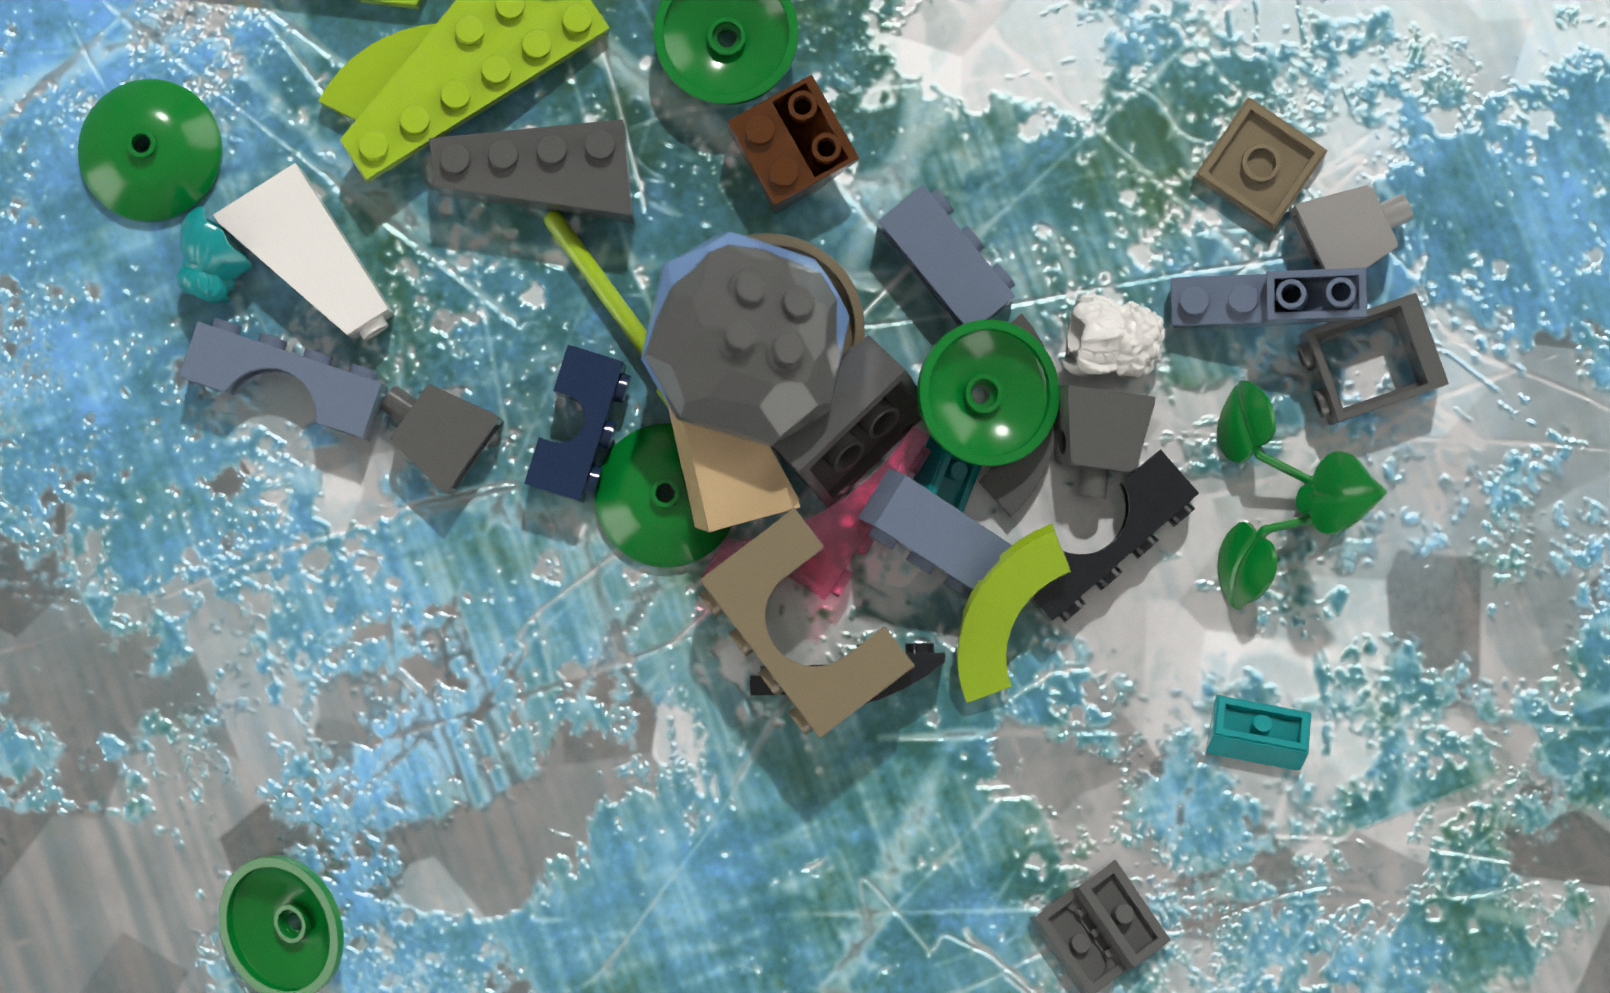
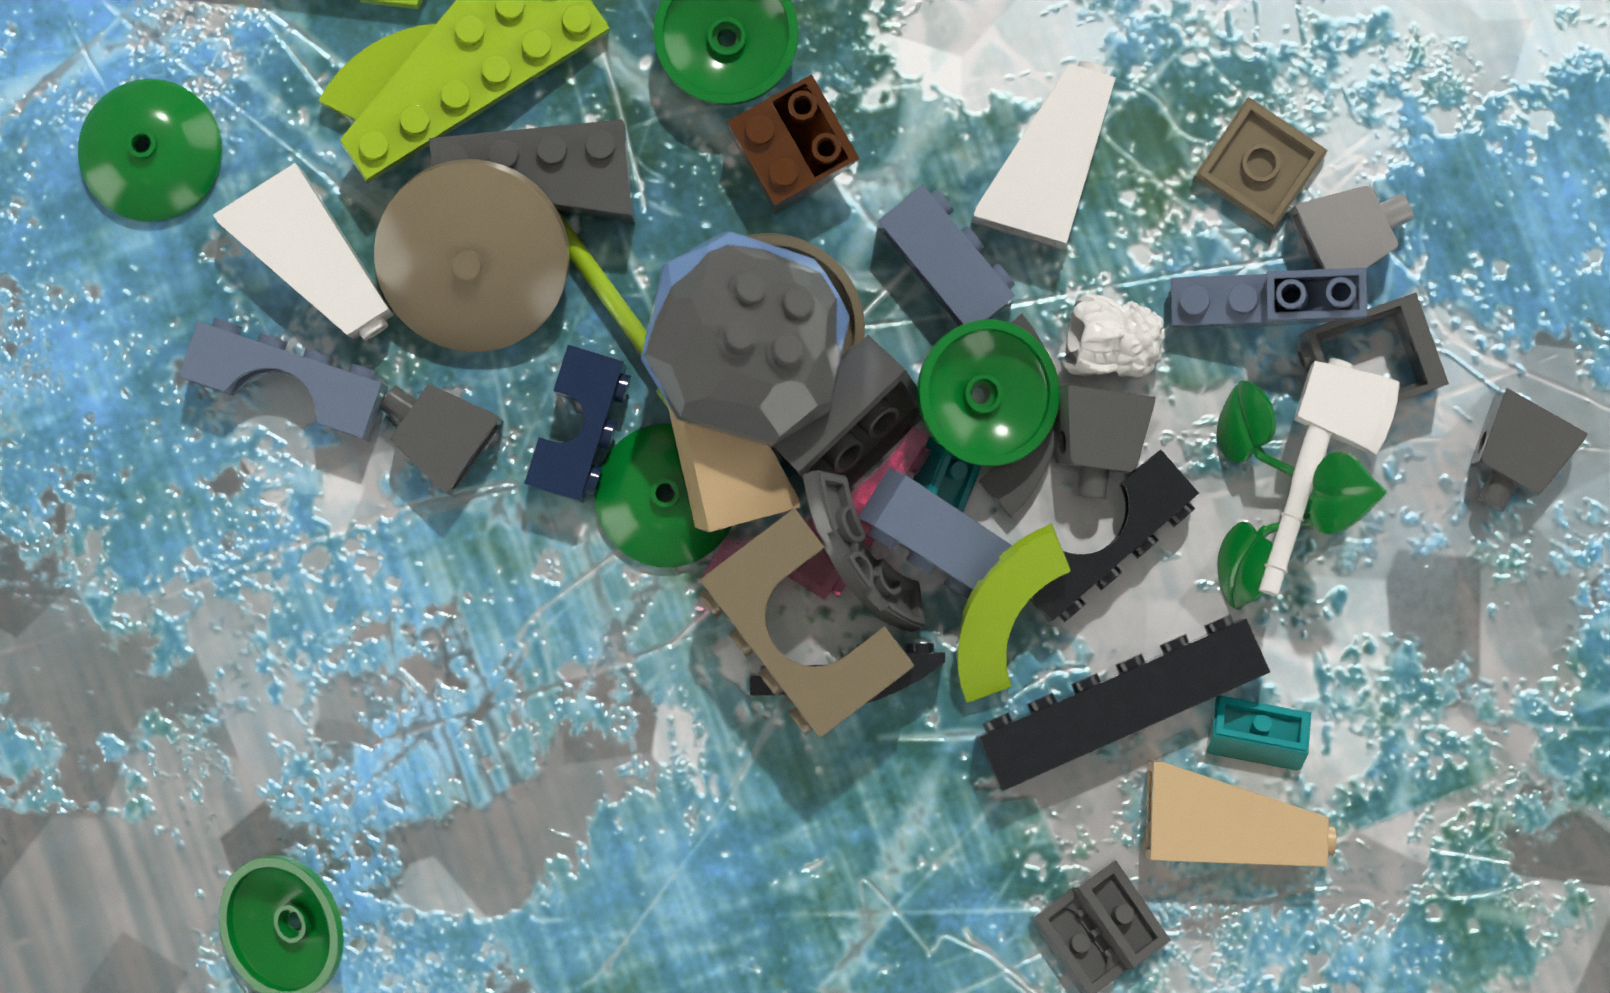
teal hair [176,206,253,304] -> none
none -> dark tan dish [374,159,570,352]
none -> dark grey tile [803,470,925,632]
none -> white slope [971,61,1116,250]
none -> black brick [976,614,1270,791]
none -> tan slope [1145,760,1336,867]
none -> white piece [1259,358,1400,596]
none -> dark grey torso [1471,388,1588,512]

